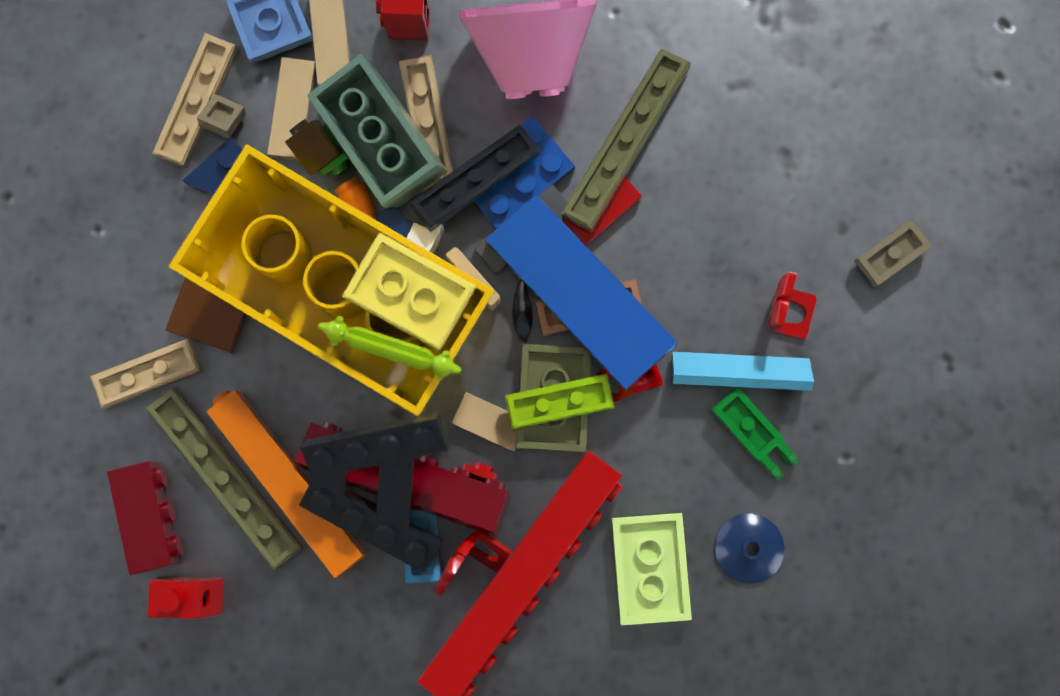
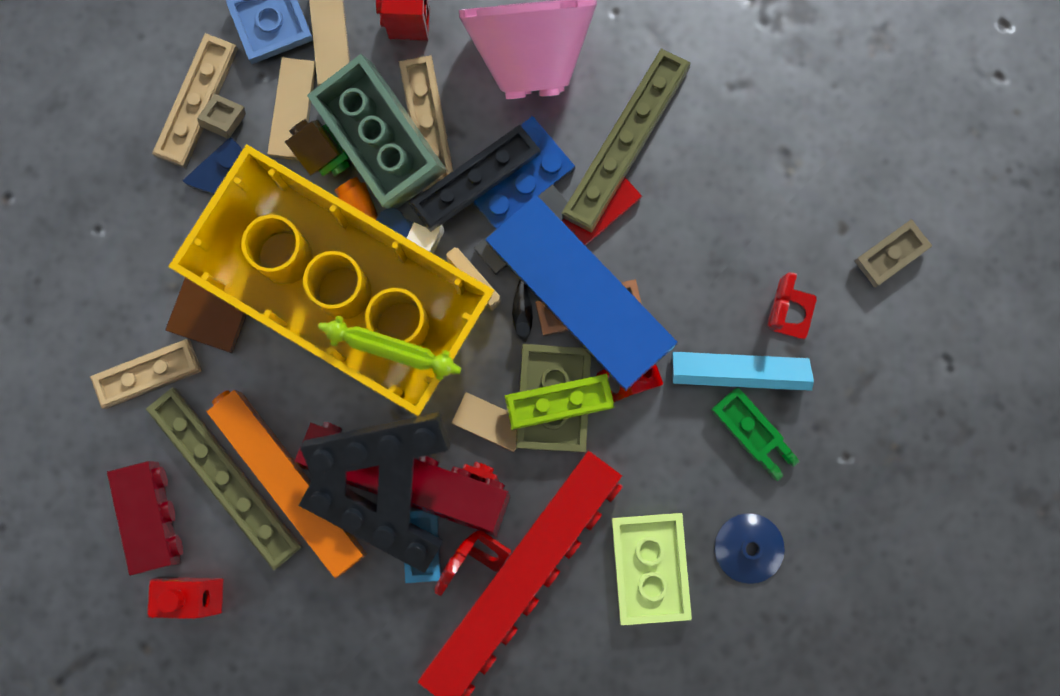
light yellow tile [342,233,476,351] -> none

